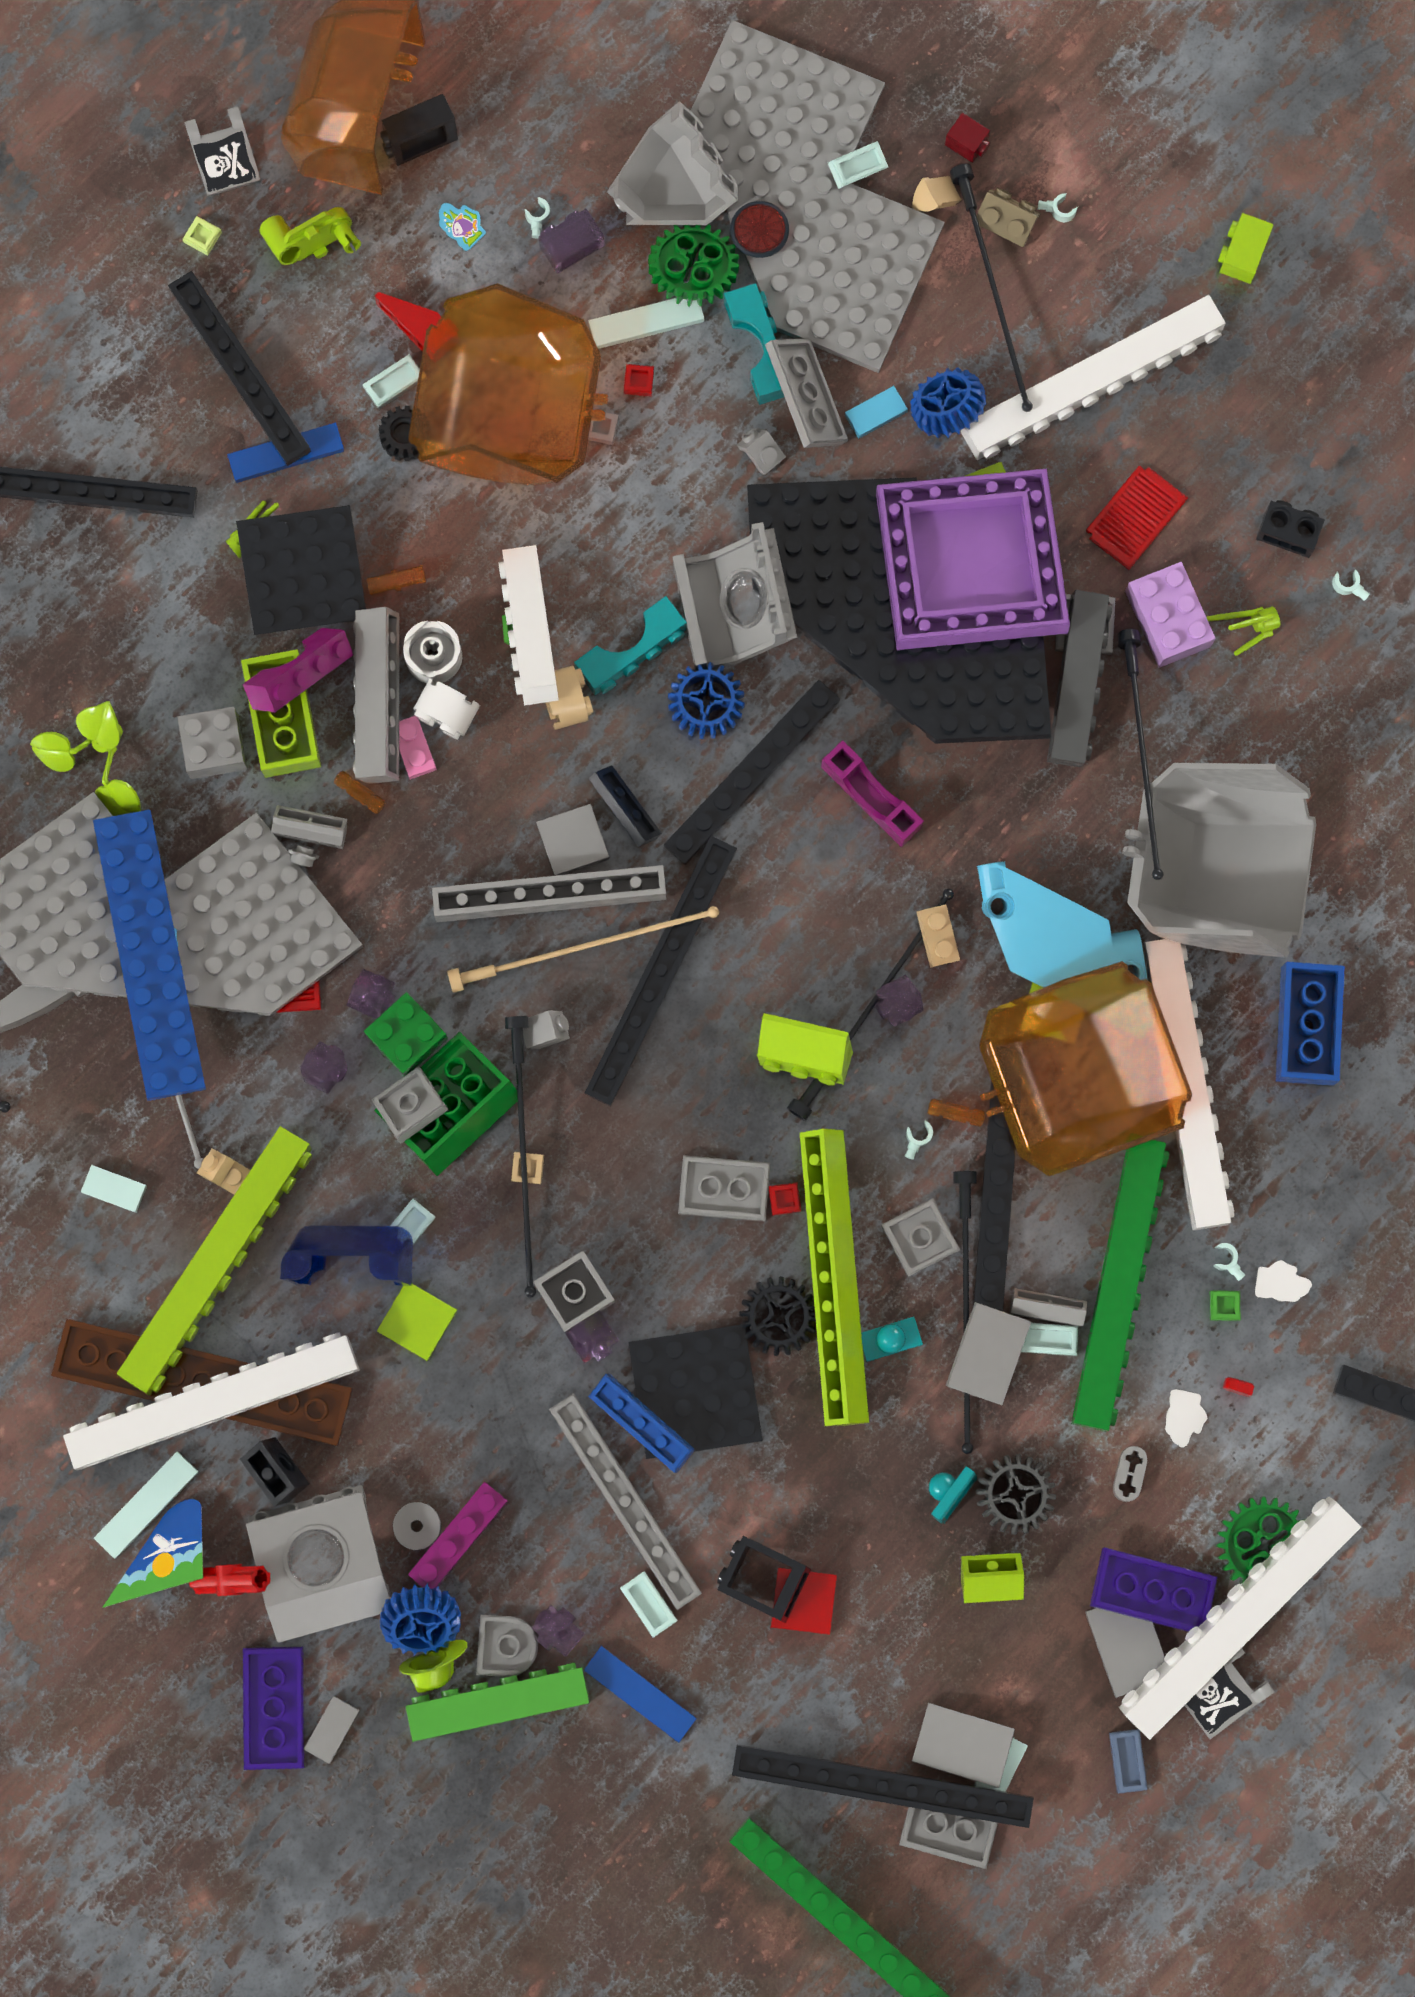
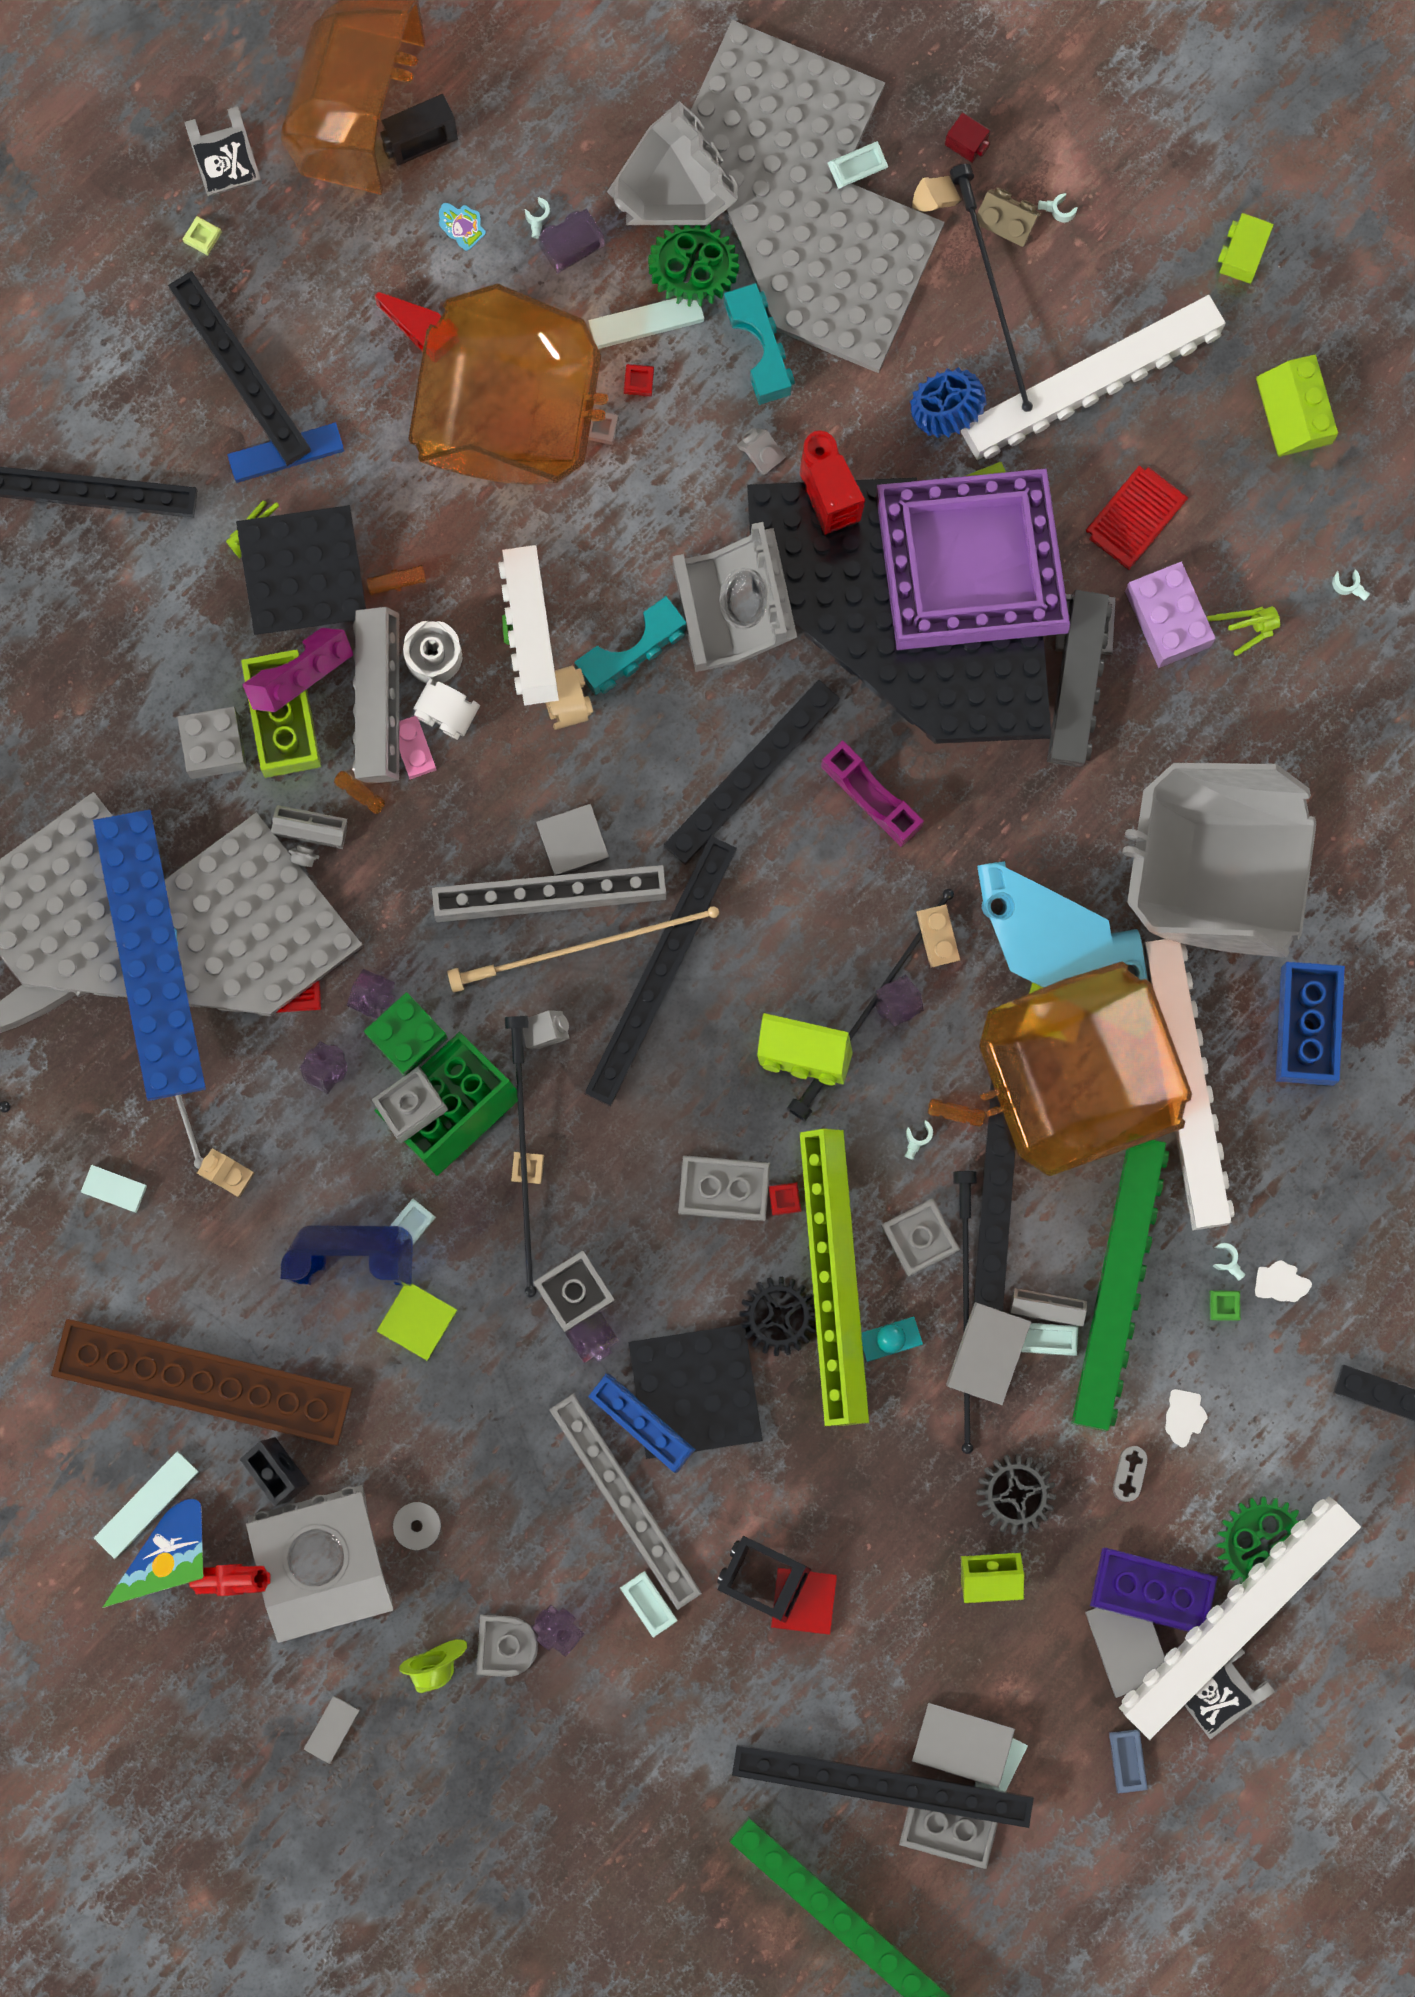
lime plant [30,701,141,816] -> none
white brick [63,1332,360,1470] -> none
lime brick [117,1126,312,1396] -> none
dark purple tile [243,1646,305,1770] -> none
lime piece [259,207,361,265] -> none
light aqua tile [363,354,426,410] -> none
black tyre [379,406,431,461] -> none
blue gear [380,1584,461,1656] -> none
bright green brick [406,1662,590,1742] -> none
magenta arch [408,1482,509,1589] -> none
blue tile [584,1646,697,1743] -> none
black plate [589,765,662,847] -> none
blue gear [668,662,745,739] -> none
clear red wheel [730,201,789,258] -> none
light grey tile [765,338,848,448] -> none
medium azure tile [845,386,908,439] -> none
teal tile [929,1466,978,1524] -> none
black piece [1117,629,1164,880] -> none
red tile [1222,1377,1254,1398] -> none
black brick [1256,500,1325,558] -> none
none -> red piece [800,430,865,535]
none -> lime slope [1256,354,1338,457]

